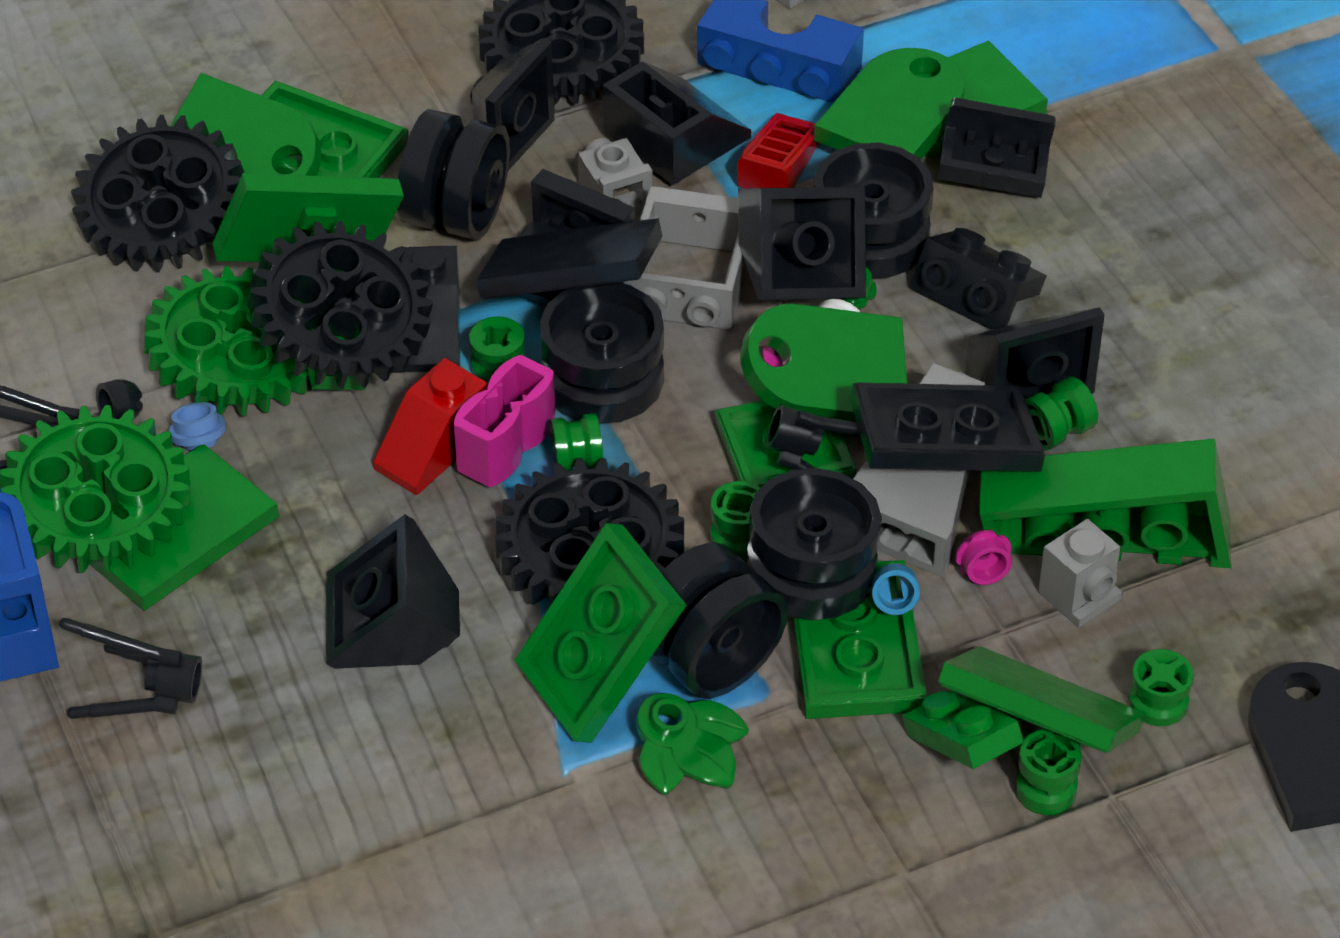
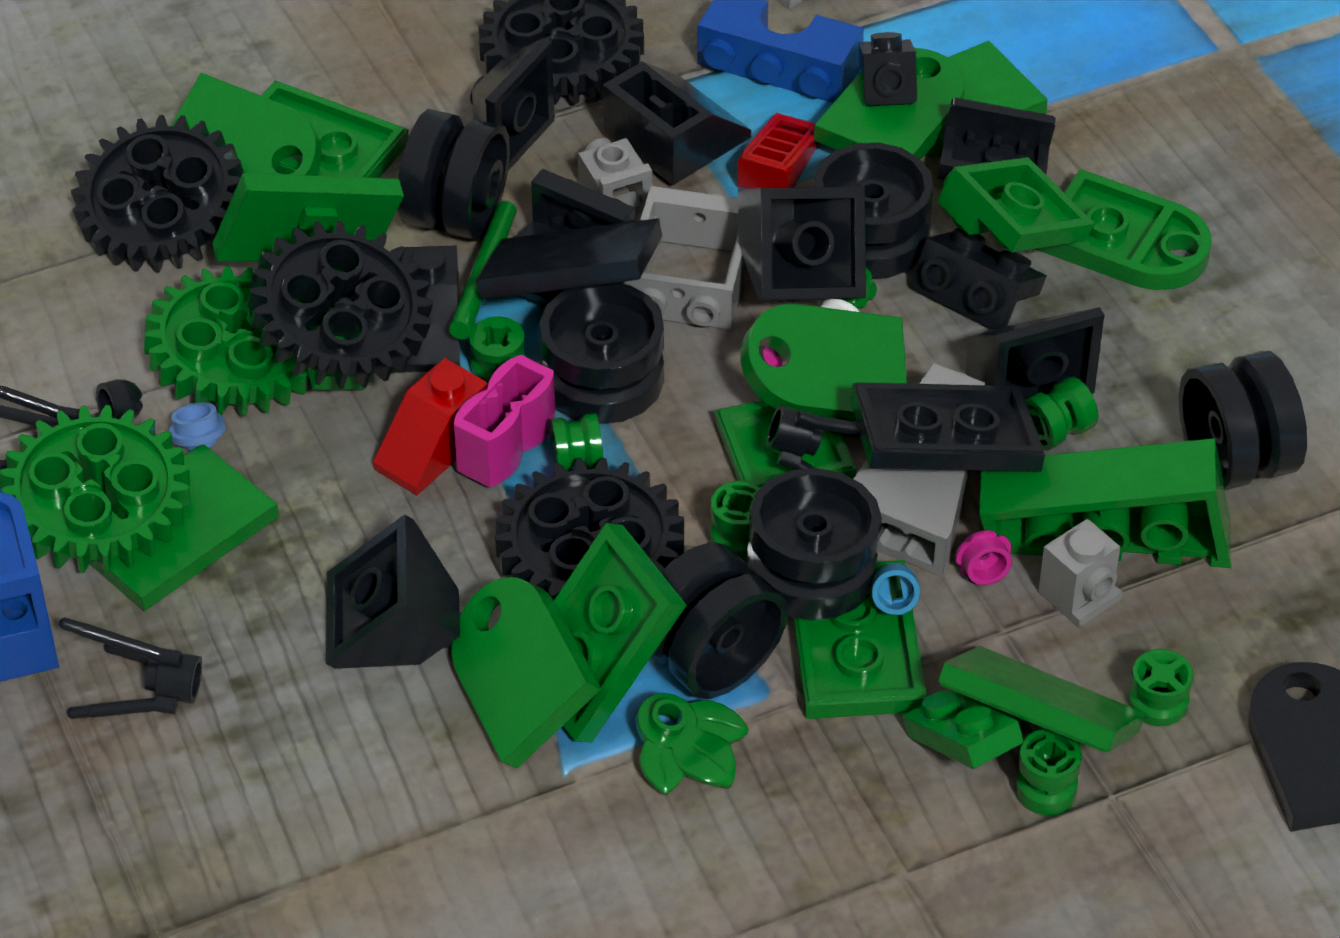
none -> green bar [449,201,517,340]
none -> green tile [452,577,601,768]
none -> black bracket [858,32,917,106]
none -> green plate [937,157,1095,252]
none -> green tile [1035,169,1212,290]
none -> black wheel [1178,351,1307,490]

